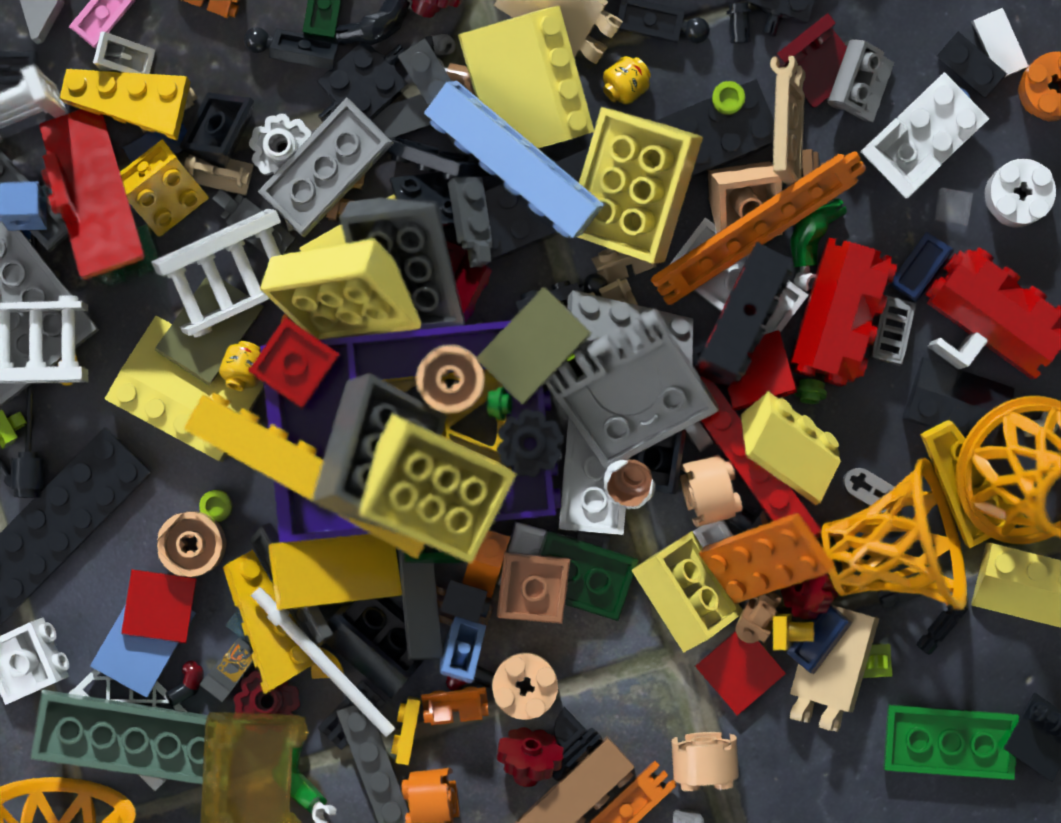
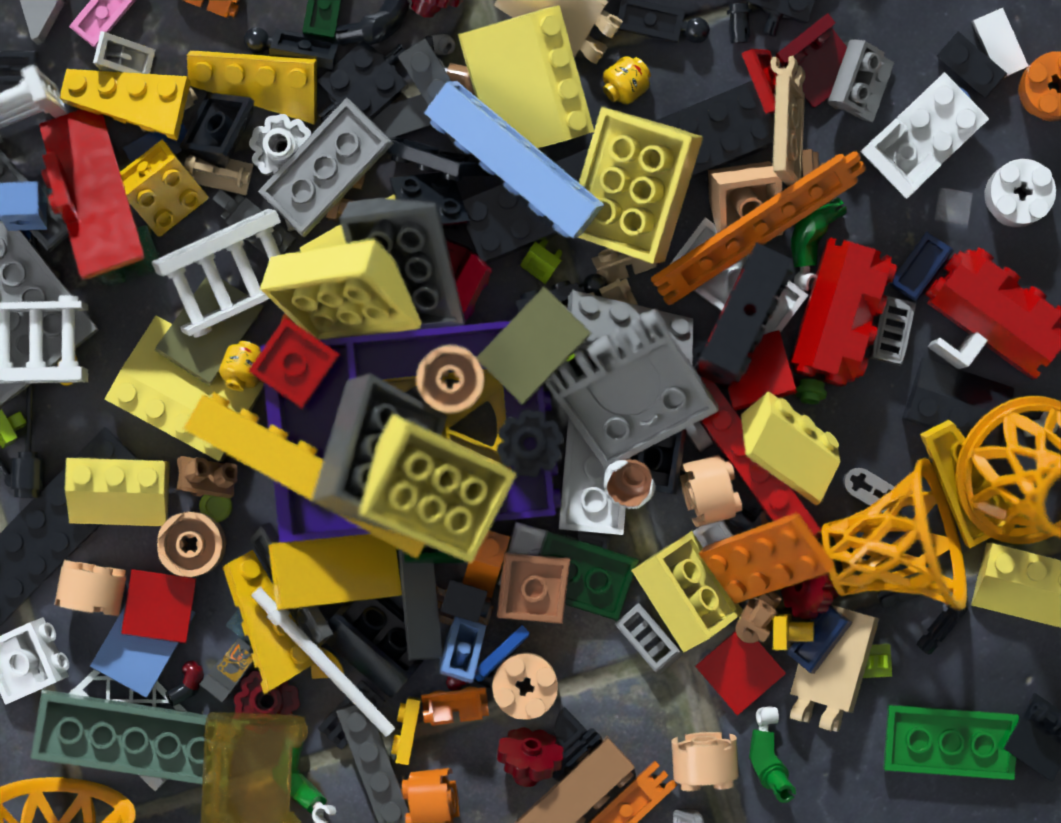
dark grey hinge [448,177,492,267] -> none
green plate [487,387,512,421] -> none
lime tile [712,81,745,115] -> none
none -> light nougat brick [55,560,126,616]
none -> light yellow slope [65,458,170,526]
none -> medium nougat hips [177,456,237,499]
none -> yellow wing [187,50,317,125]
none -> blue tile [474,625,530,682]
none -> lime tile [519,239,562,284]
none -> light grey slope [615,603,683,675]
none -> red tile [741,49,778,114]
none -> green arm [749,706,796,803]

